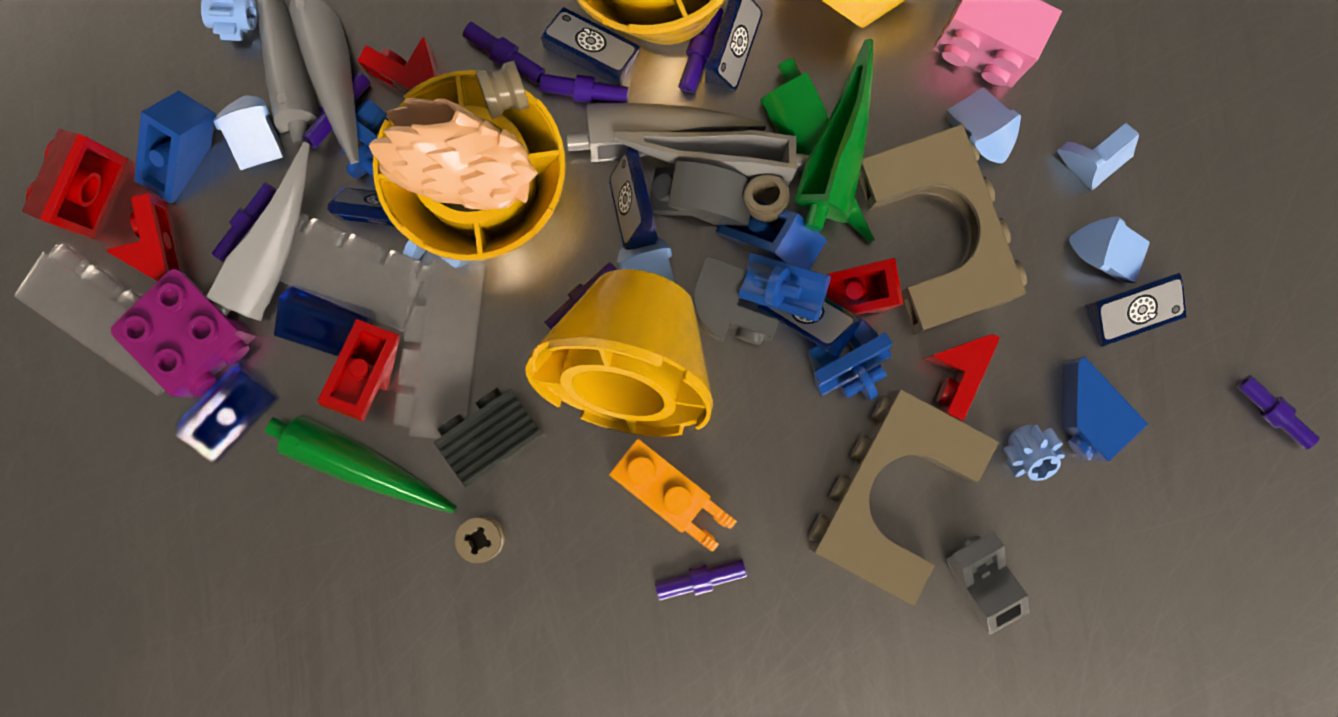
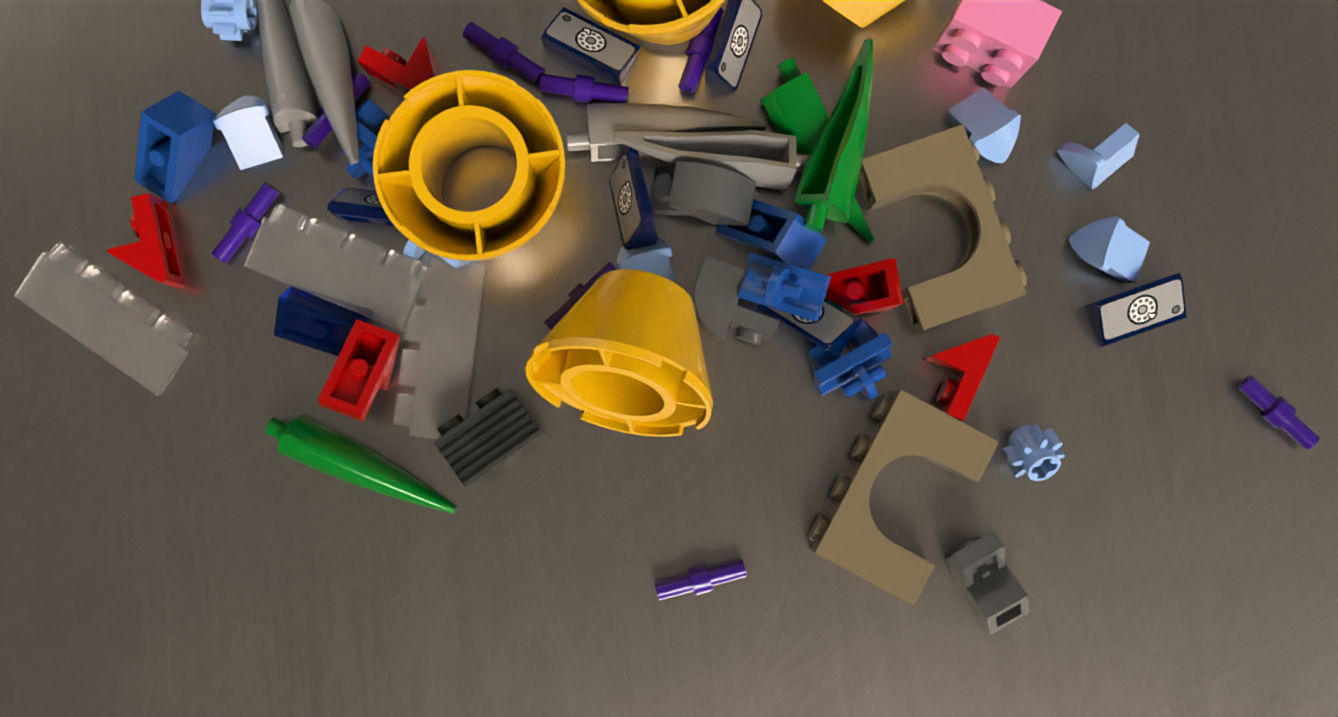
red slope [22,128,129,239] -> none
magenta bracket [111,269,256,398] -> none
clear blue slope [176,361,276,462] -> none
light grey piece [206,141,310,321] -> none
light nougat head [369,98,537,210] -> none
dark tan wheel [454,516,505,564] -> none
dark tan wheel [476,60,529,119] -> none
light orange hinge [609,438,737,552] -> none
dark tan piece [743,174,790,222] -> none
blue slope [1062,356,1149,462] -> none

